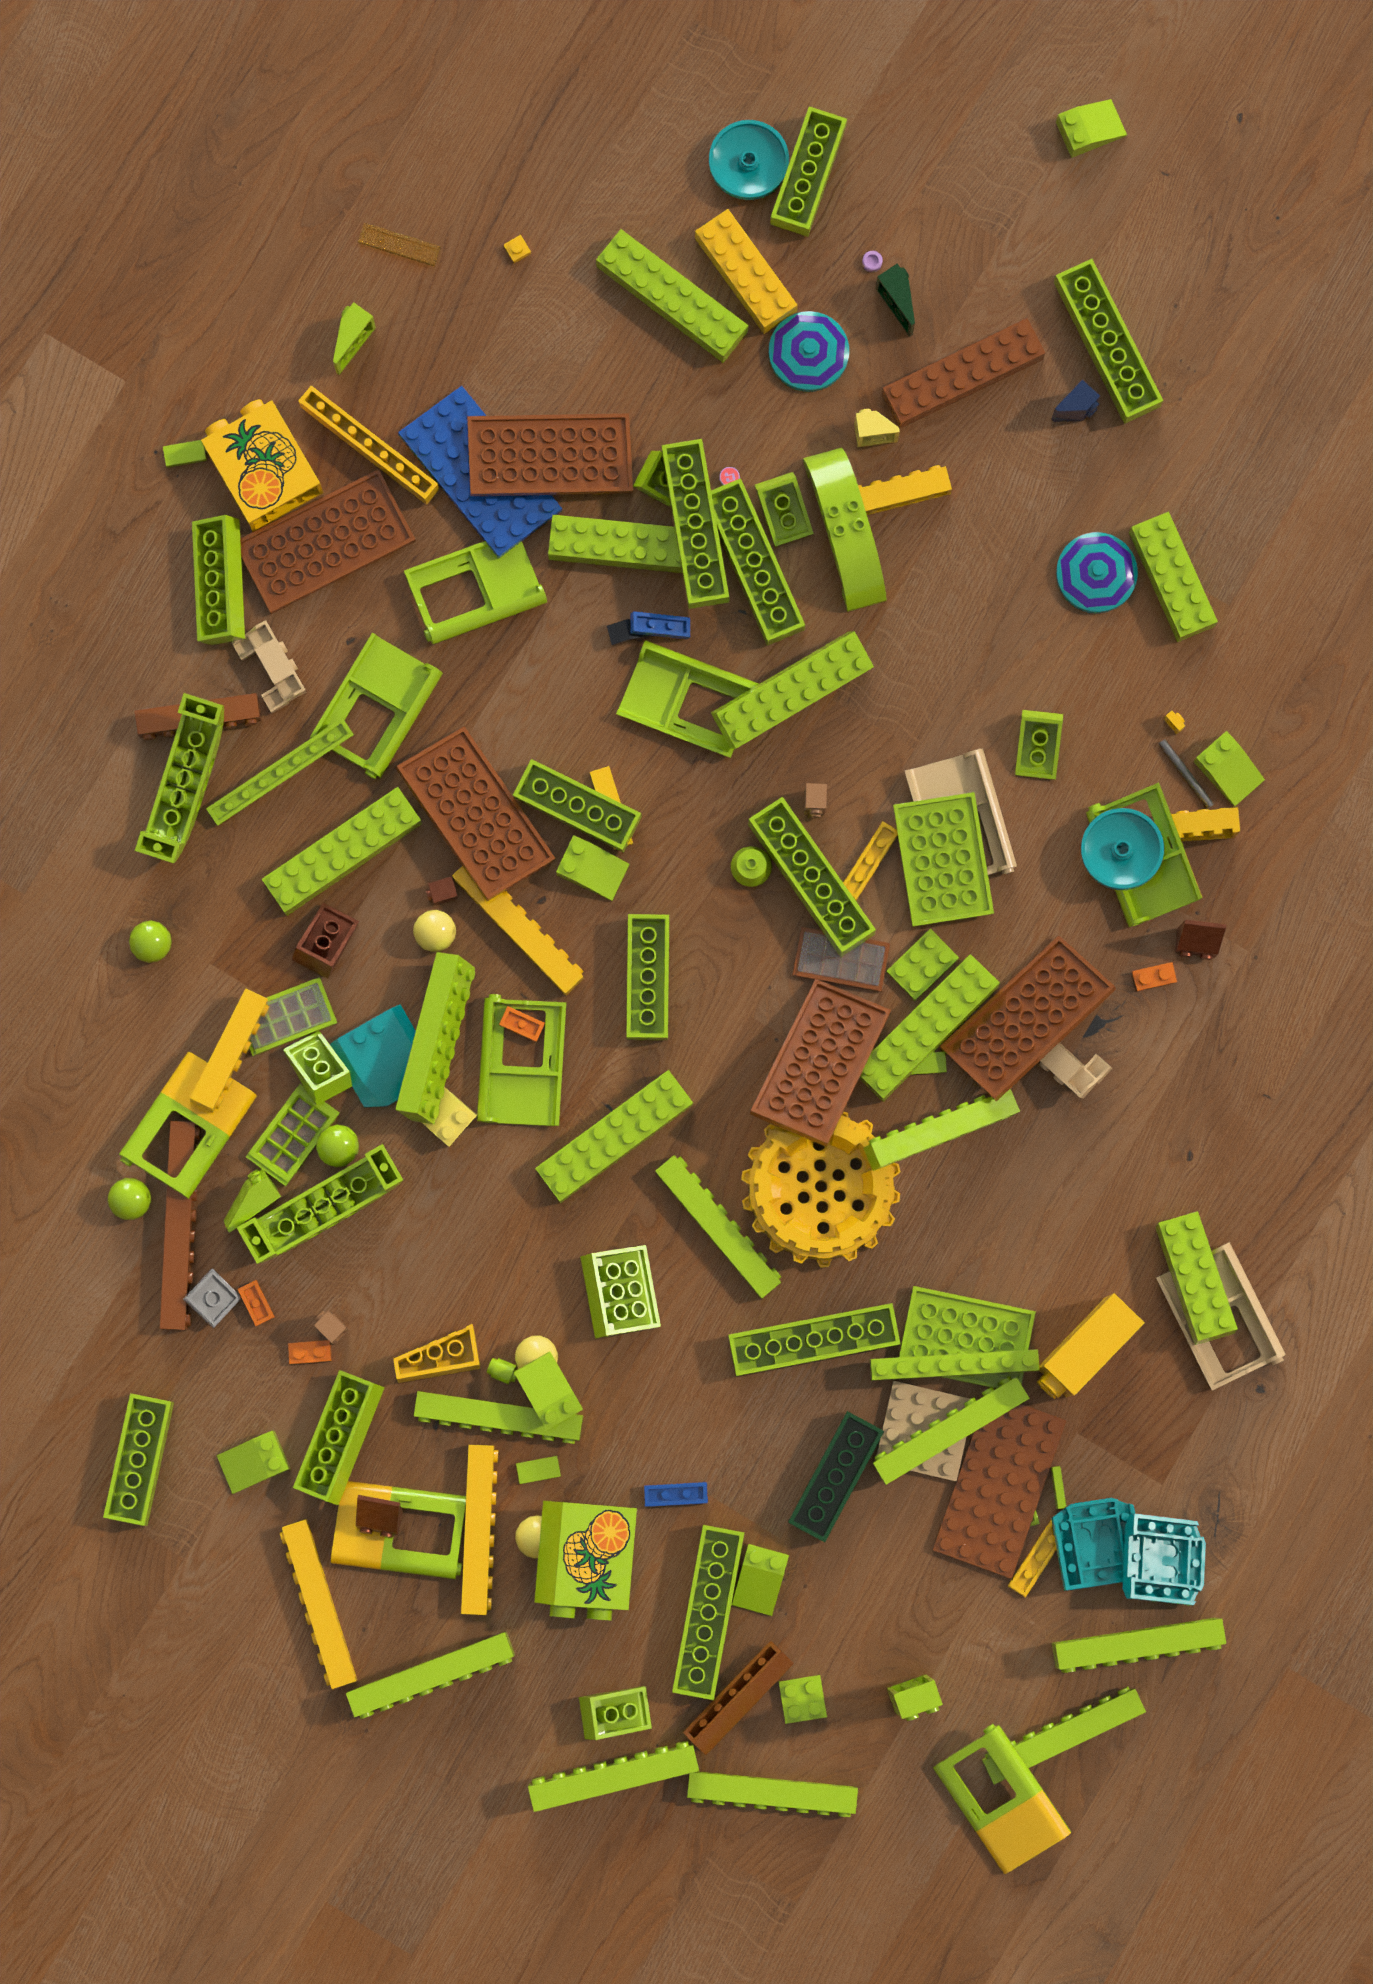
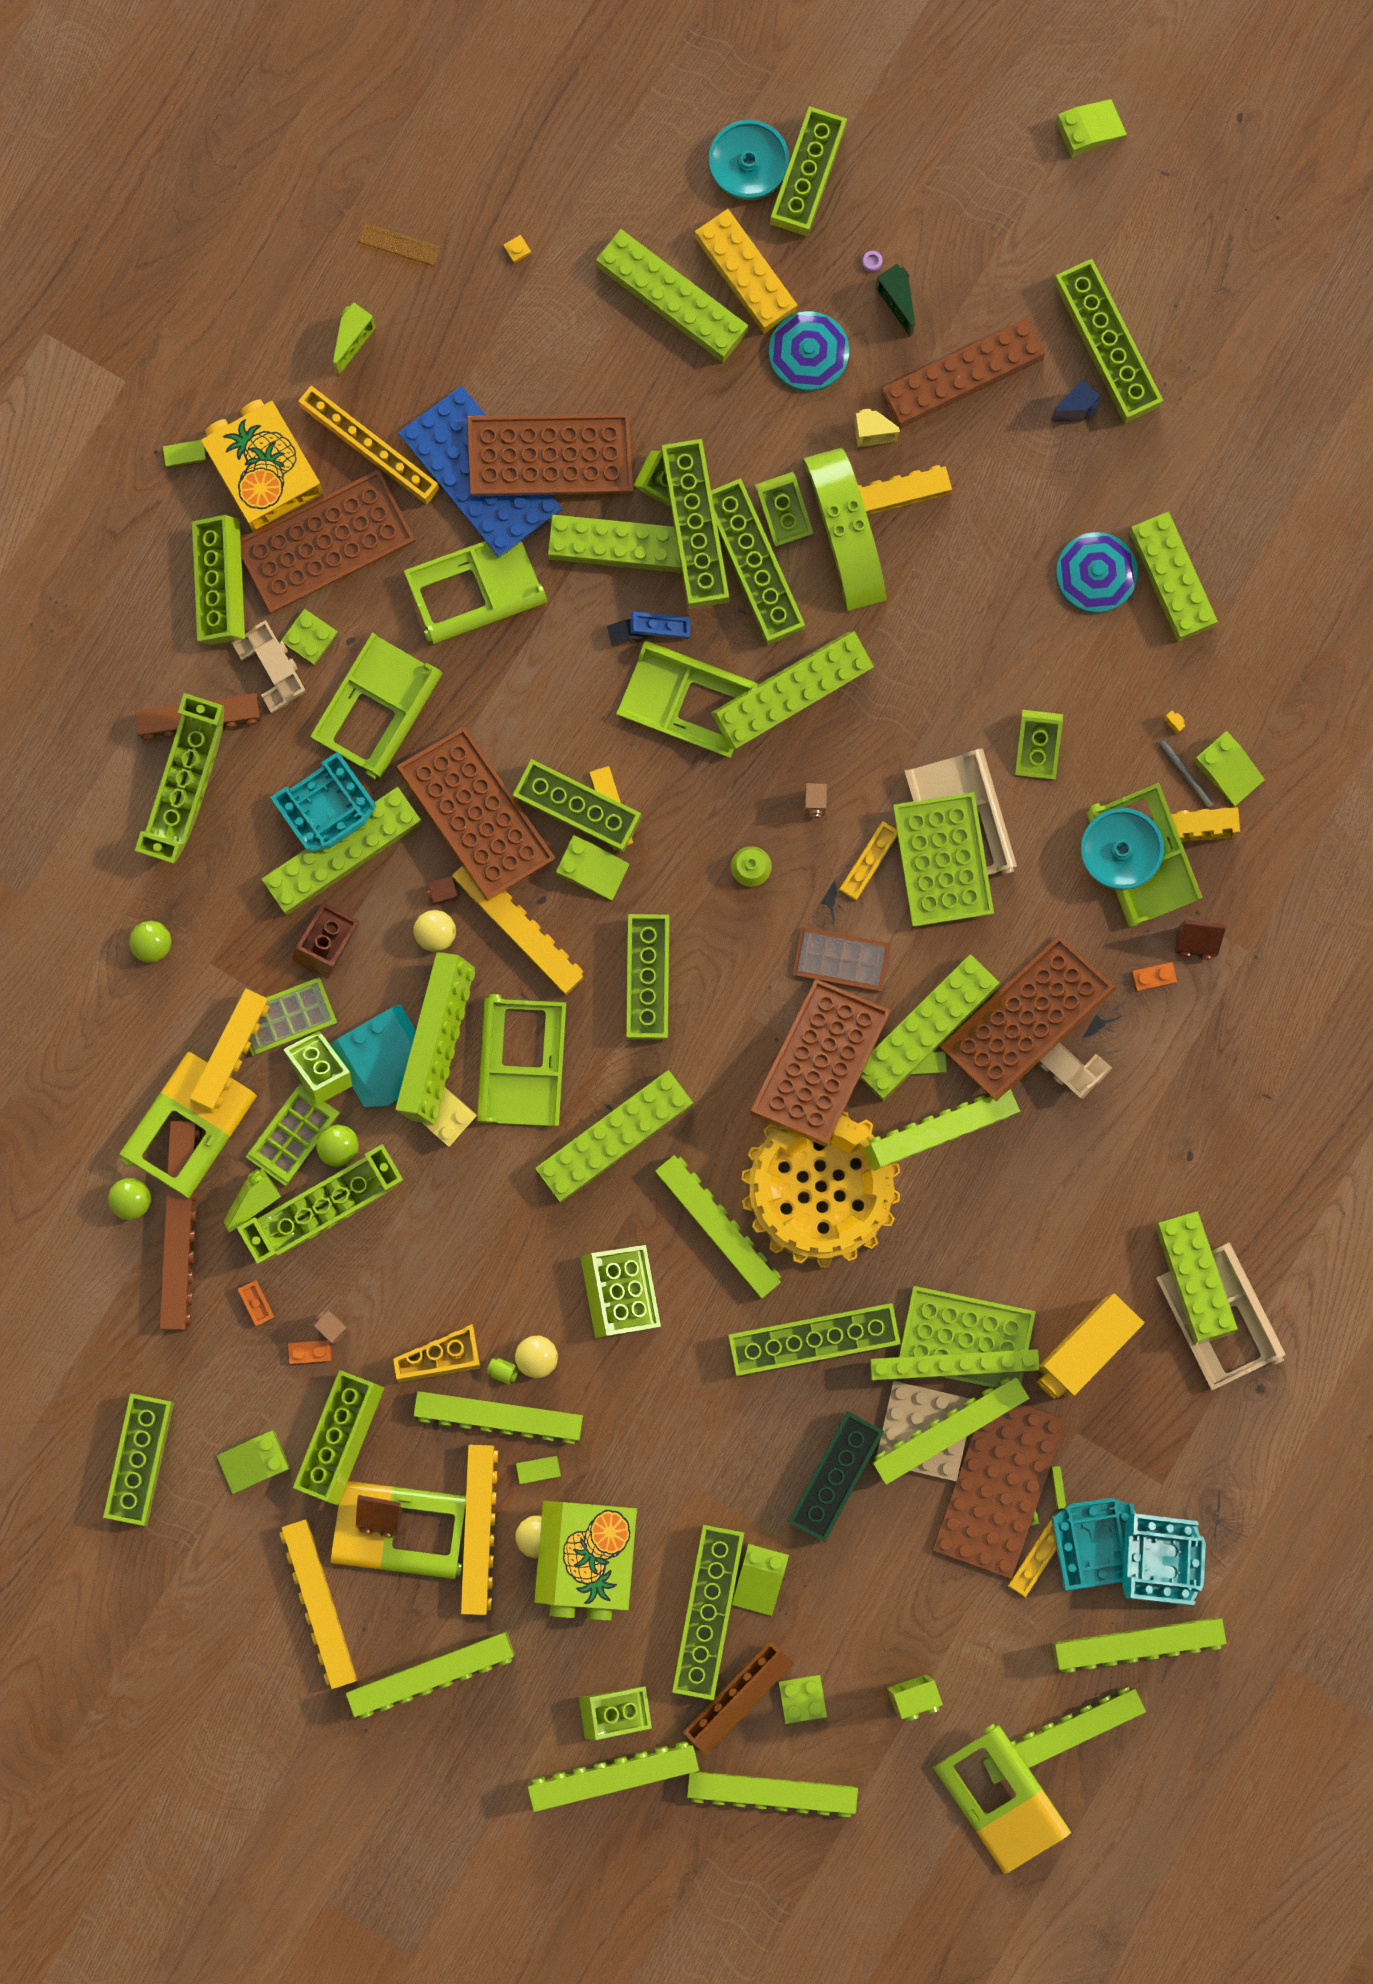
light grey tile [183,1269,242,1328] -> none
lime plate [206,718,354,826] -> none
orange plate [499,1006,545,1042] -> none
lime slope [514,1351,583,1430] -> none
blue plate [644,1482,708,1507] -> none
coral tile [719,467,740,486] -> none
lime brick [748,797,876,957] -> none
lime plate [886,928,959,1001] -> none
none -> teal wedge [270,752,376,852]
none -> lime plate [281,609,338,666]

